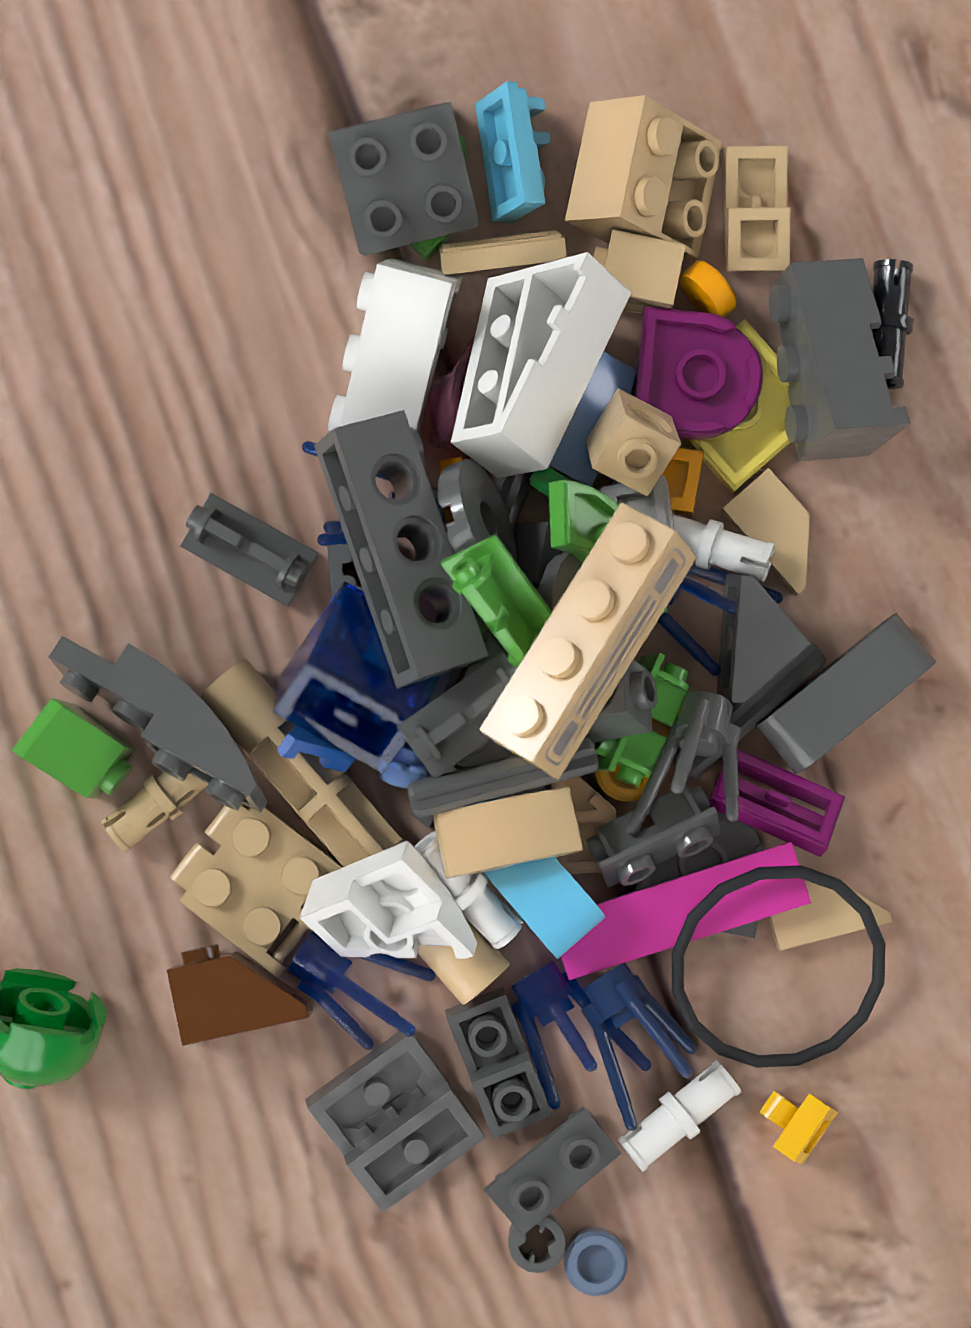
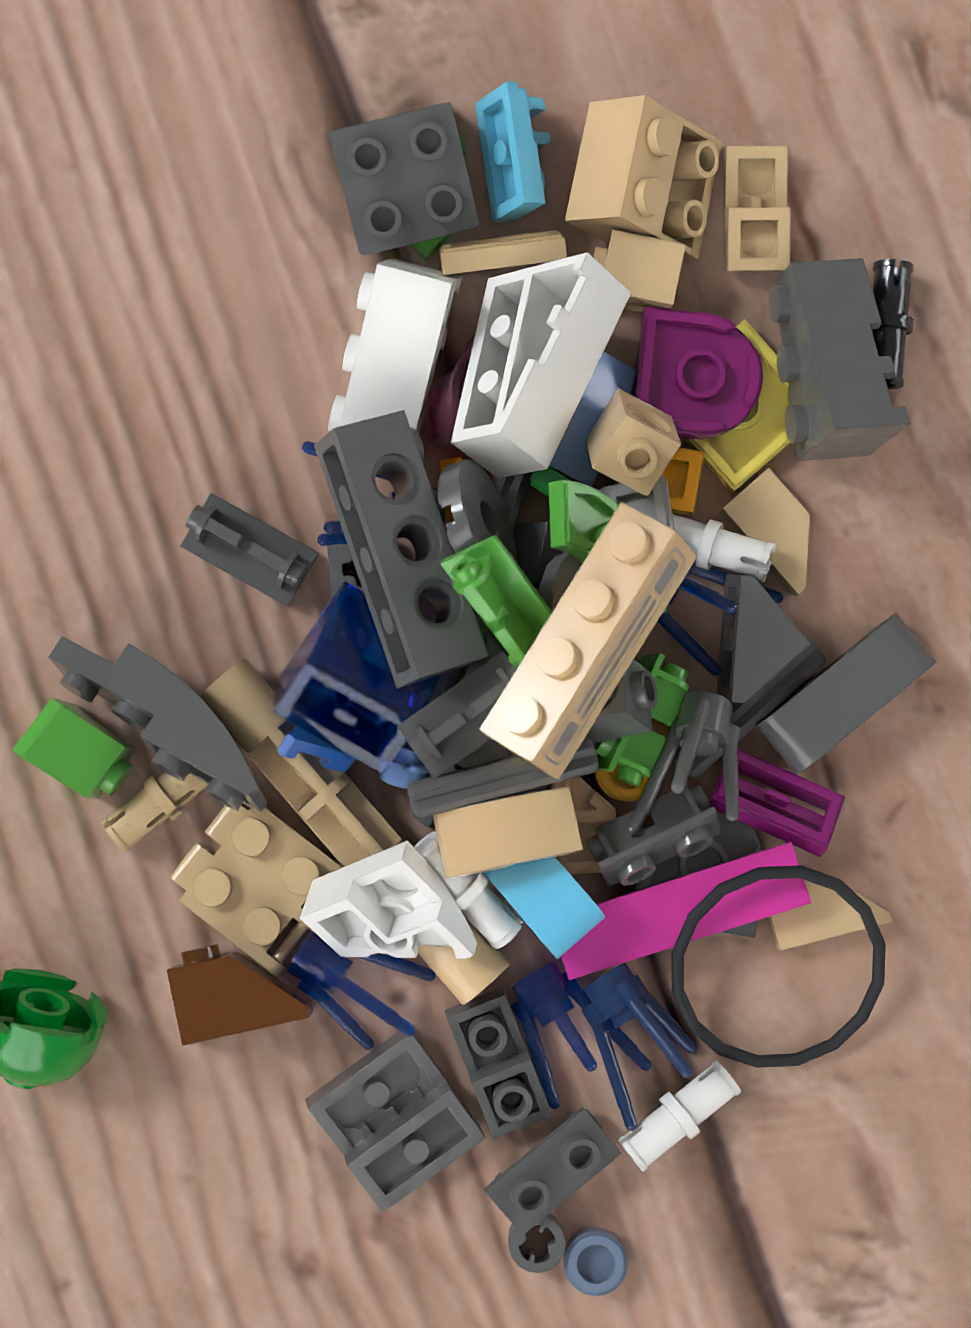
light orange tile [678,260,737,318] -> none
yellow tile [759,1091,838,1165] -> none

